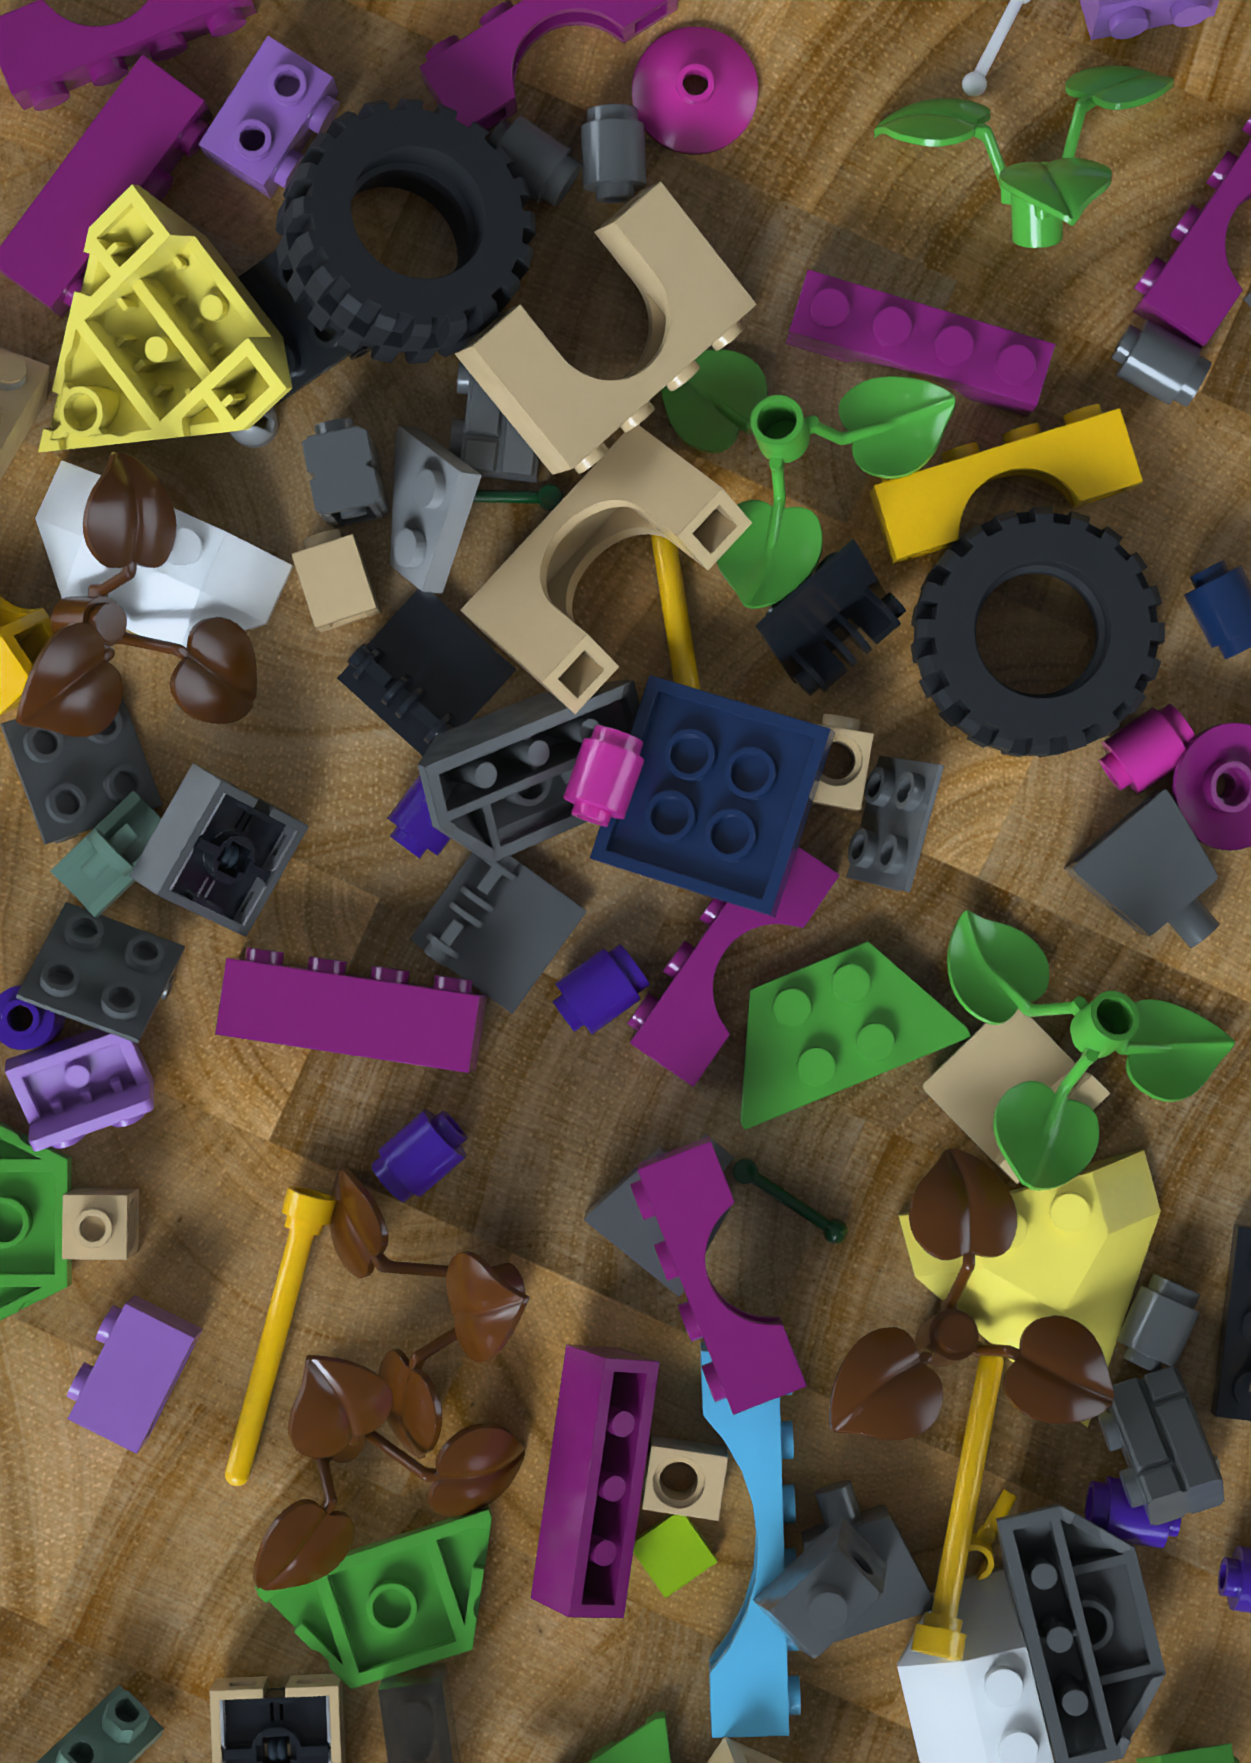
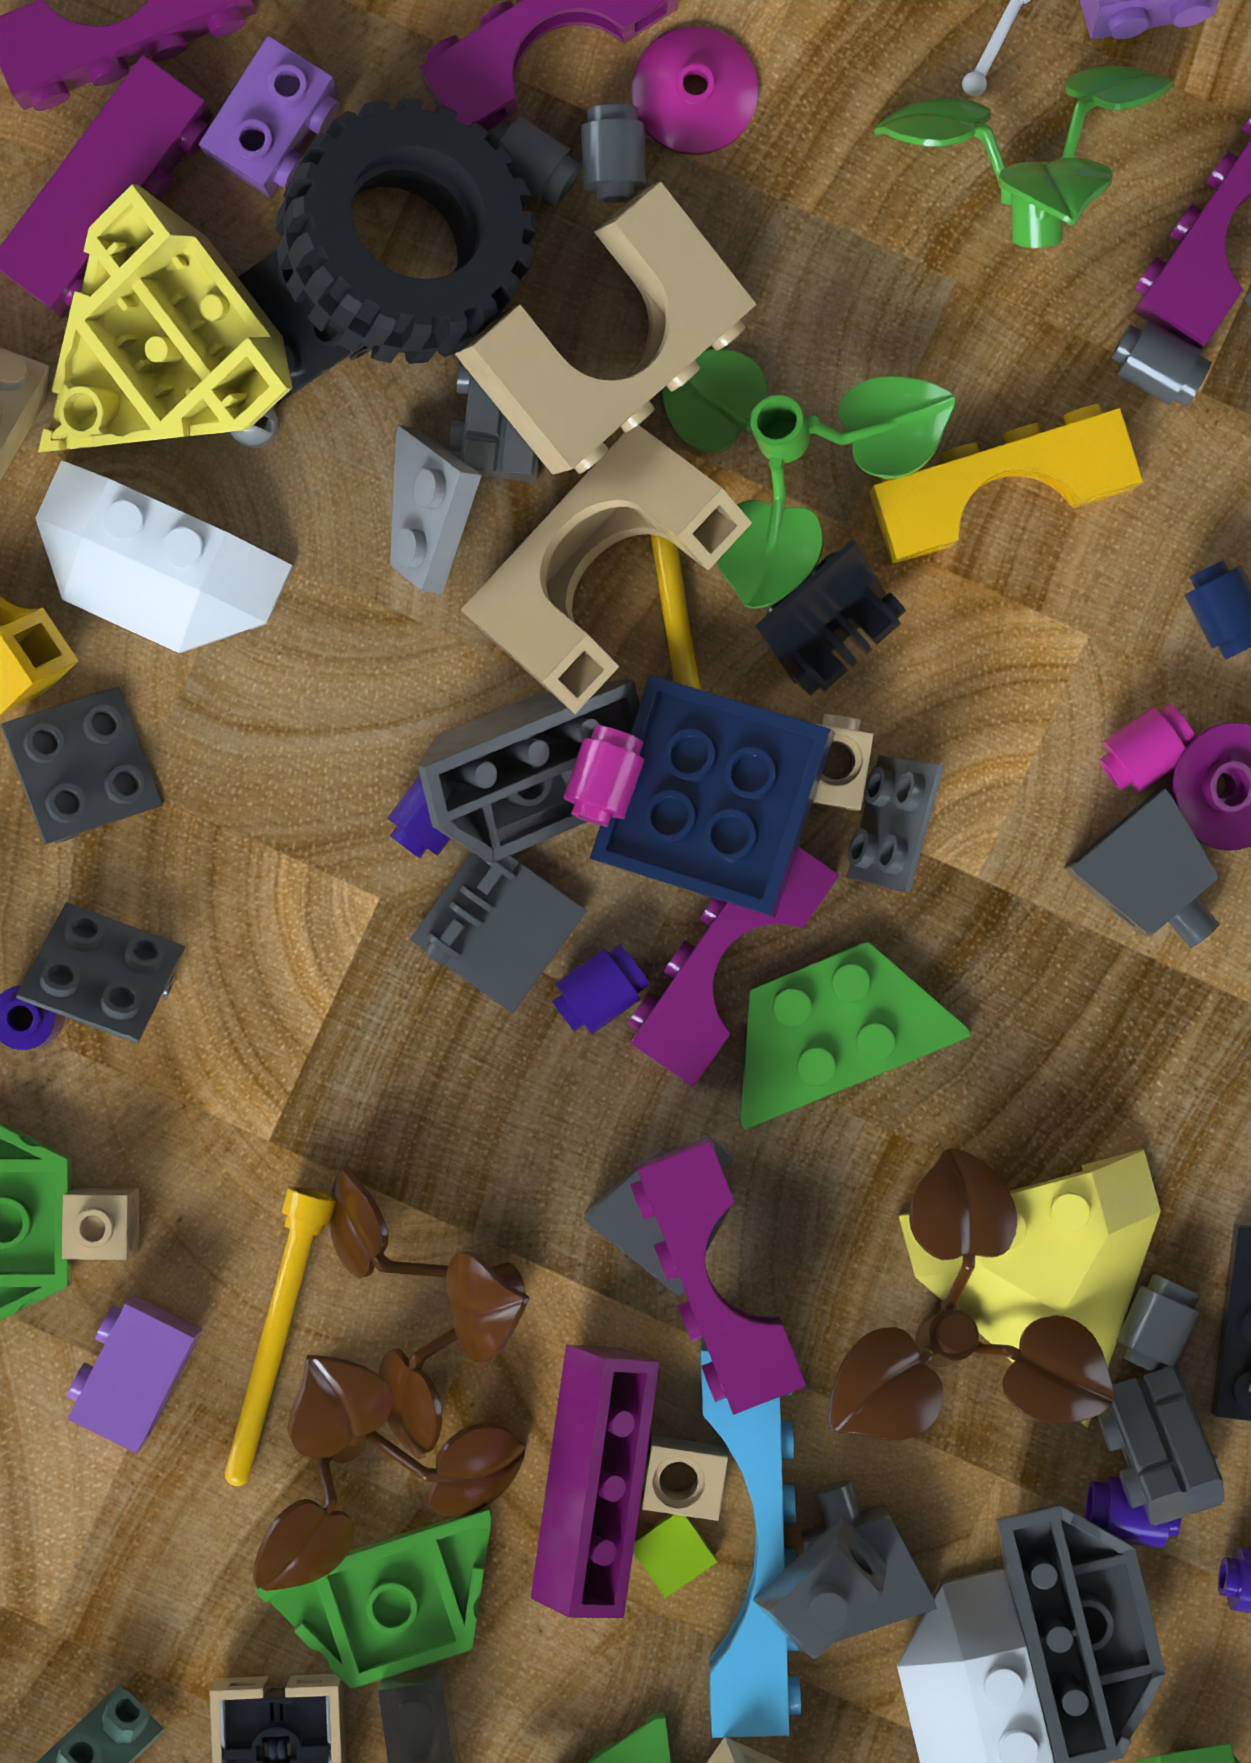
medium lavender bracket [5,1028,154,1151] -> none
reddish brown plant [16,452,257,737] -> none
sand green hips [50,790,162,918] -> none
piece [129,763,309,937] -> none
magenta brick [215,947,487,1073] -> none
tan brick [291,529,381,632] -> none
dark grey brick [302,418,390,528] -> none
black hinge [337,589,516,756] -> none
dark purple brick [371,1109,467,1203] -> none
dark green hinge [473,484,563,511] -> none
dark green hinge [733,1159,848,1244] -> none
magenta arch [786,269,1056,417] -> none
black tyre [911,507,1165,757] -> none
yellow piece [911,1356,1004,1661] -> none
tan bracket [922,1009,1110,1184] -> none
bright green plant [947,910,1235,1191] -> none
yellow hand [969,1489,1017,1580] -> none

